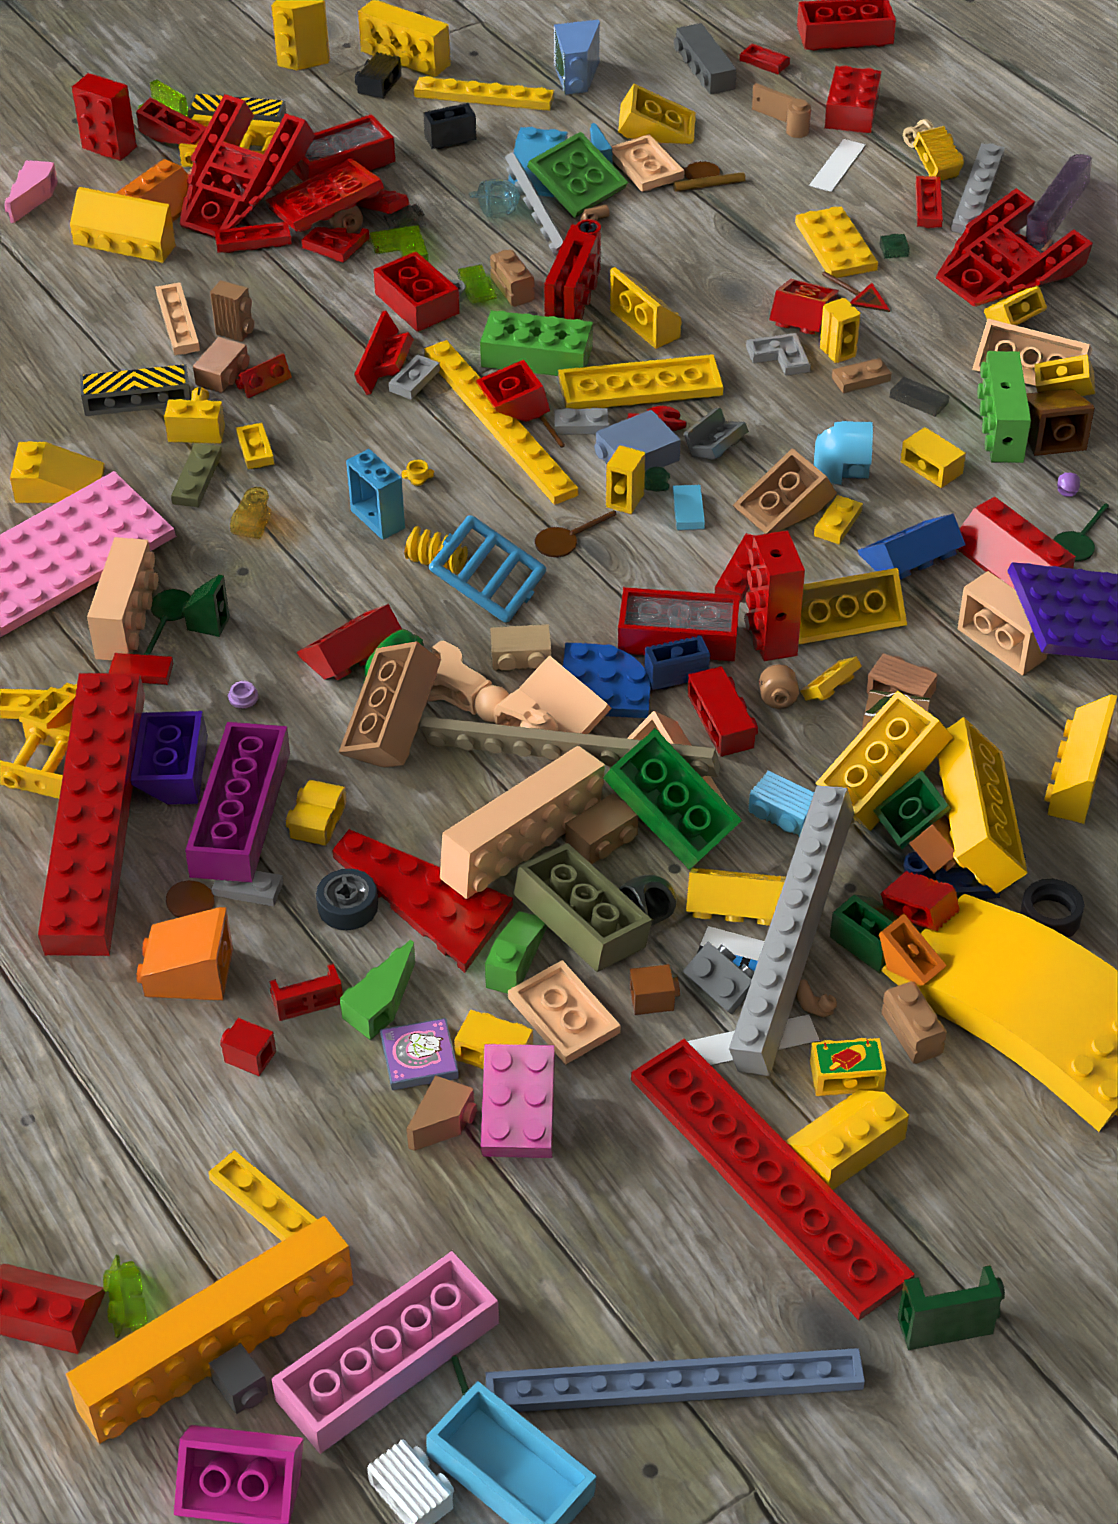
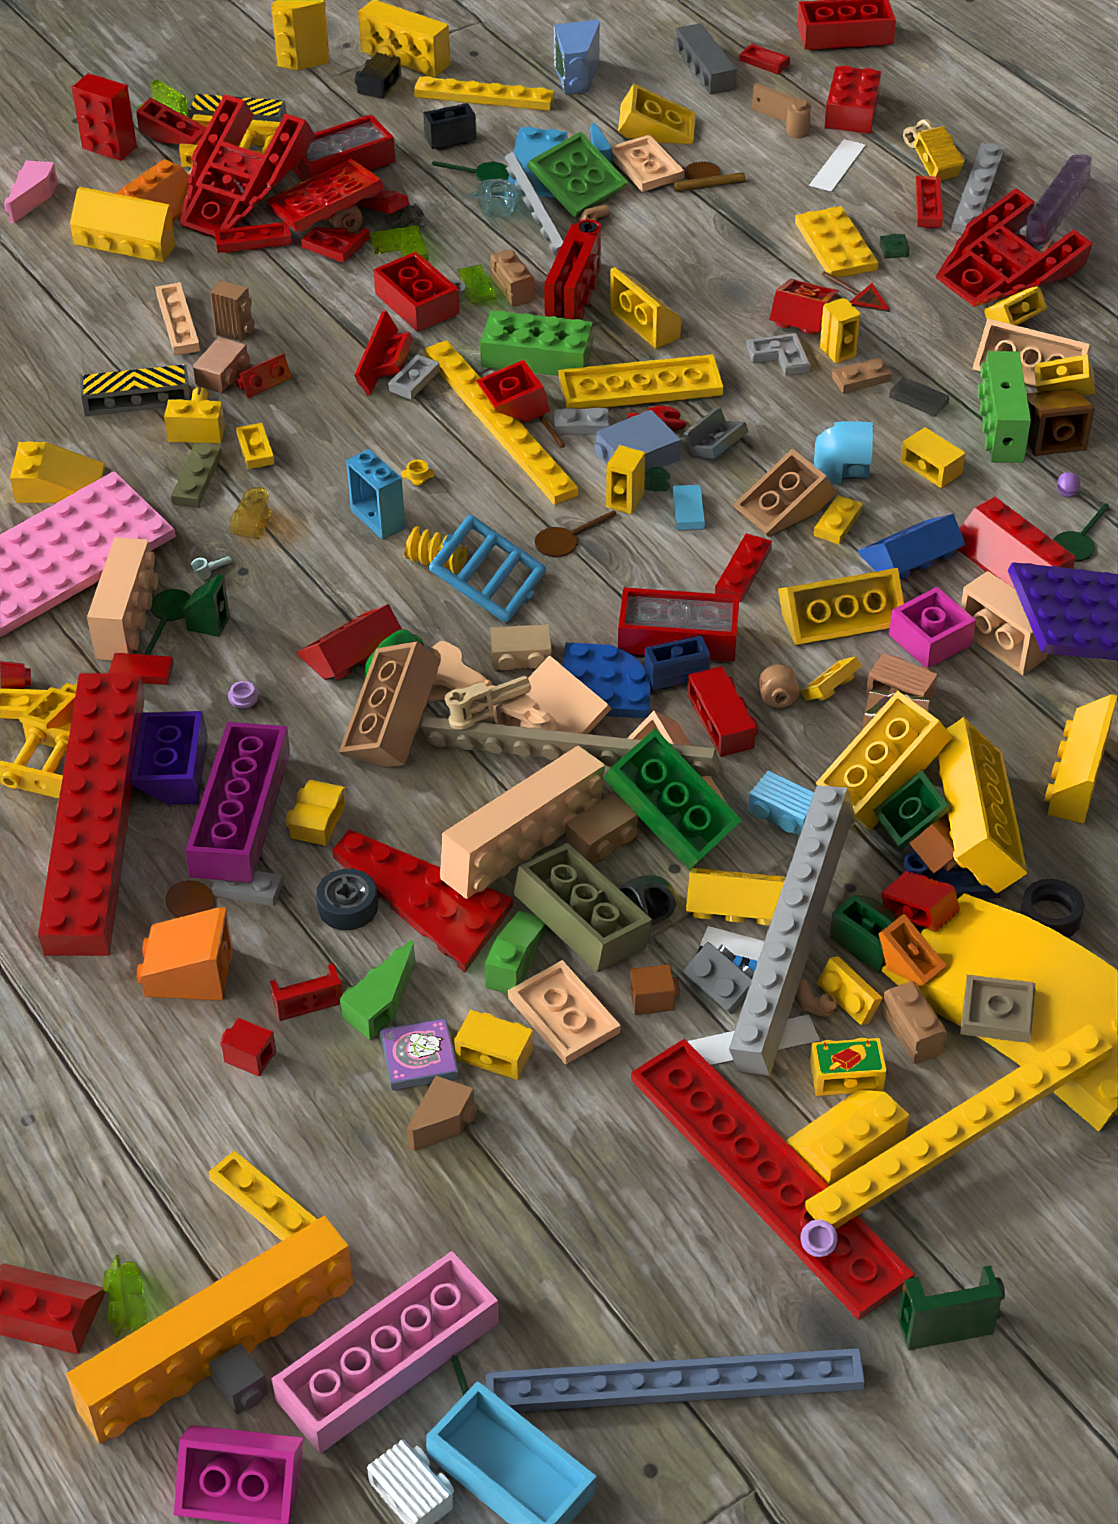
brick [481,1044,555,1158] -> none
red brick [744,530,805,661] -> none
none -> red hat [0,661,31,689]
none -> light aqua hand [191,556,231,580]
none -> dark green piece [432,161,509,186]
none -> tan connector [444,676,531,729]
none -> lavender plate [801,1220,837,1257]
none -> yellow plate [805,1023,1113,1229]
none -> yellow plate [816,956,883,1026]
none -> dark pink brick [889,587,976,668]
none -> dark tan tile [960,975,1036,1043]

